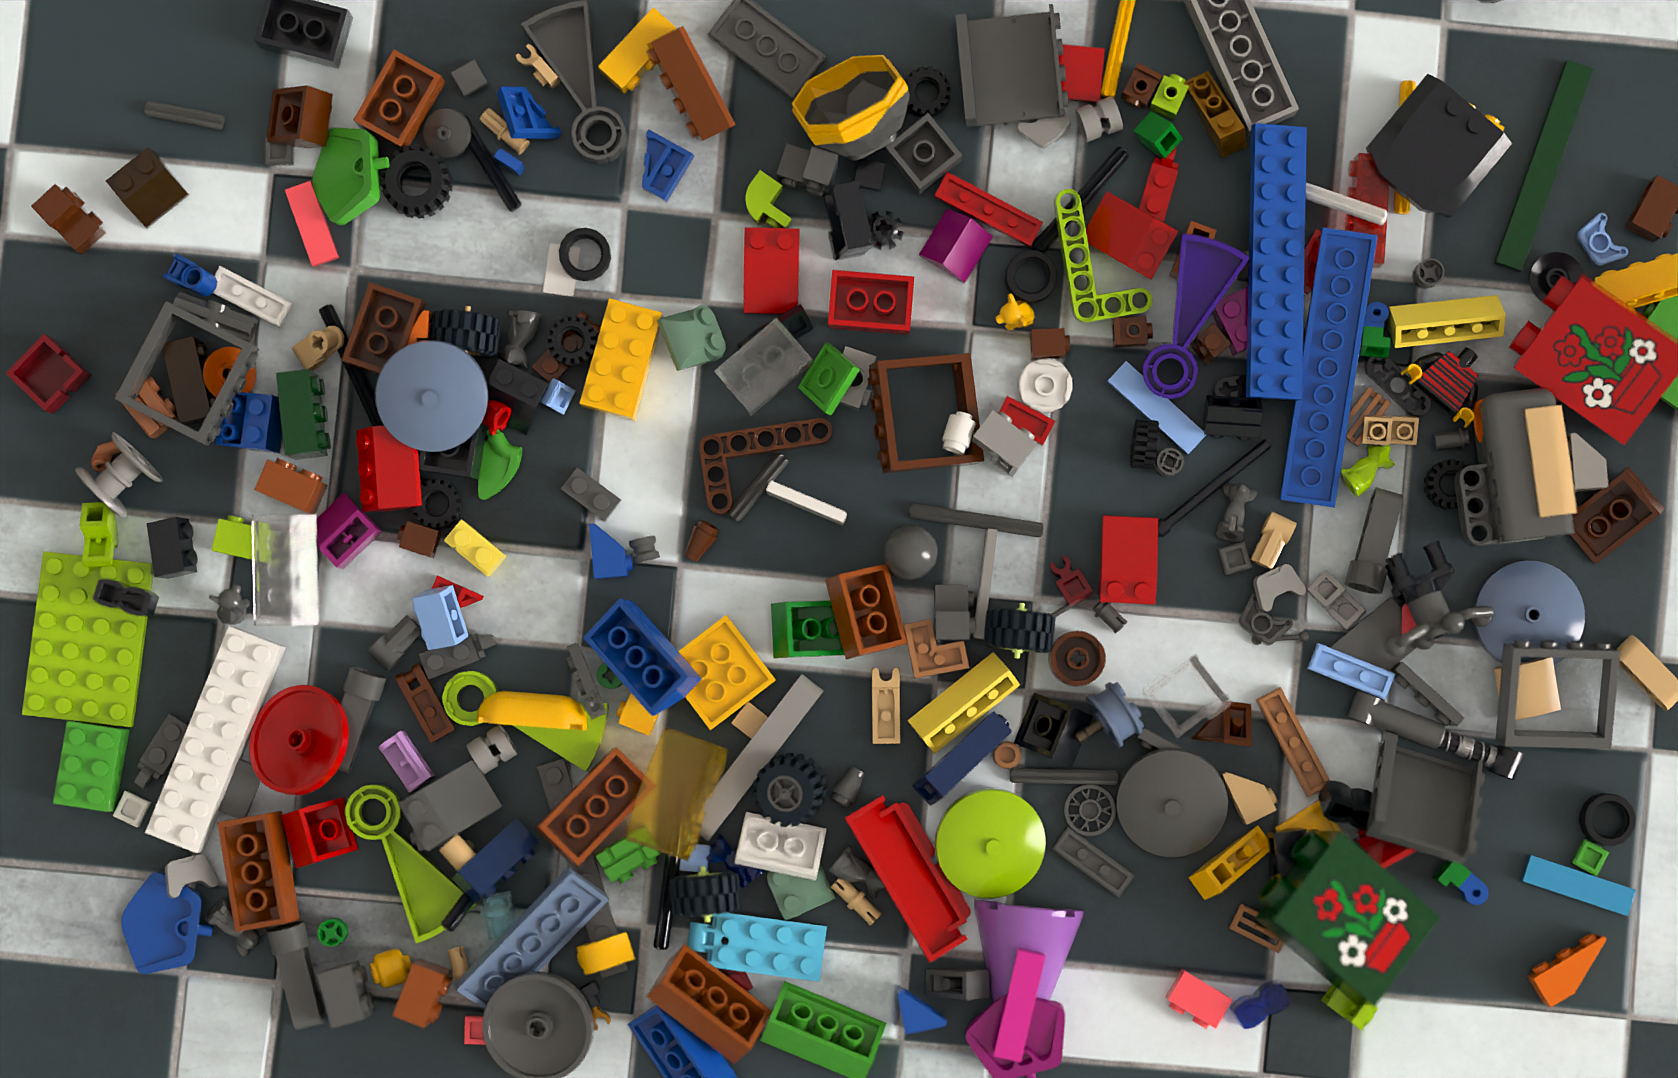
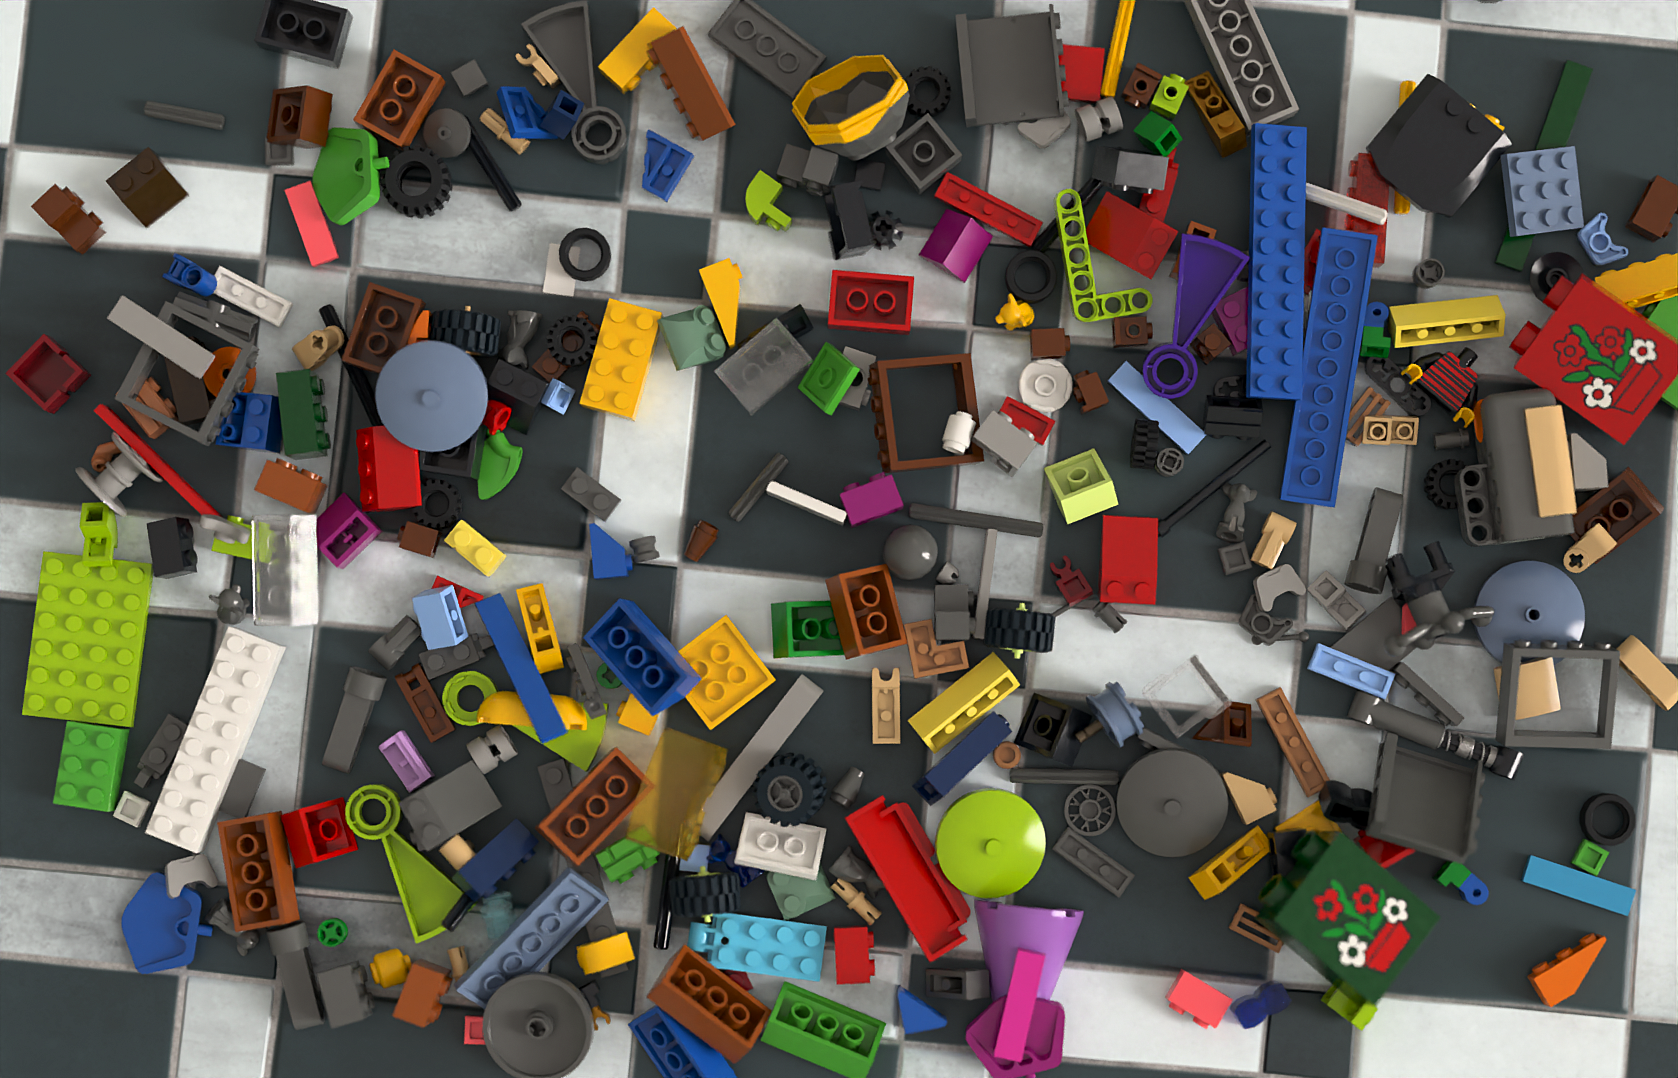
black brick [93,579,159,617] -> none
red dish [249,685,349,795] -> none
blue tile [494,149,525,176] -> none
reddish brown beam [699,418,832,515] -> none
tan tile [732,702,768,739] -> none
red slope [743,227,800,314] -> none
reddish brown brick [1048,631,1106,686] -> none
lime animal [1340,444,1395,498] -> none
none -> red tile [94,404,223,518]
none -> light grey tile [107,295,216,379]
none -> light grey piece [199,514,251,544]
none -> blue tile [475,593,567,744]
none -> yellow slope [516,583,564,674]
none -> dark blue brick [540,90,584,140]
none -> yellow slope [699,258,743,349]
none -> red brick [834,925,875,985]
none -> magenta brick [840,472,903,529]
none -> light grey hinge [935,561,959,585]
none -> yellowish green slope [1044,449,1118,524]
none -> reddish brown brick [1072,370,1109,415]
none -> brick [1092,145,1169,194]
none -> sand blue plate [1501,146,1584,237]
none -> tan piece [1563,523,1617,573]

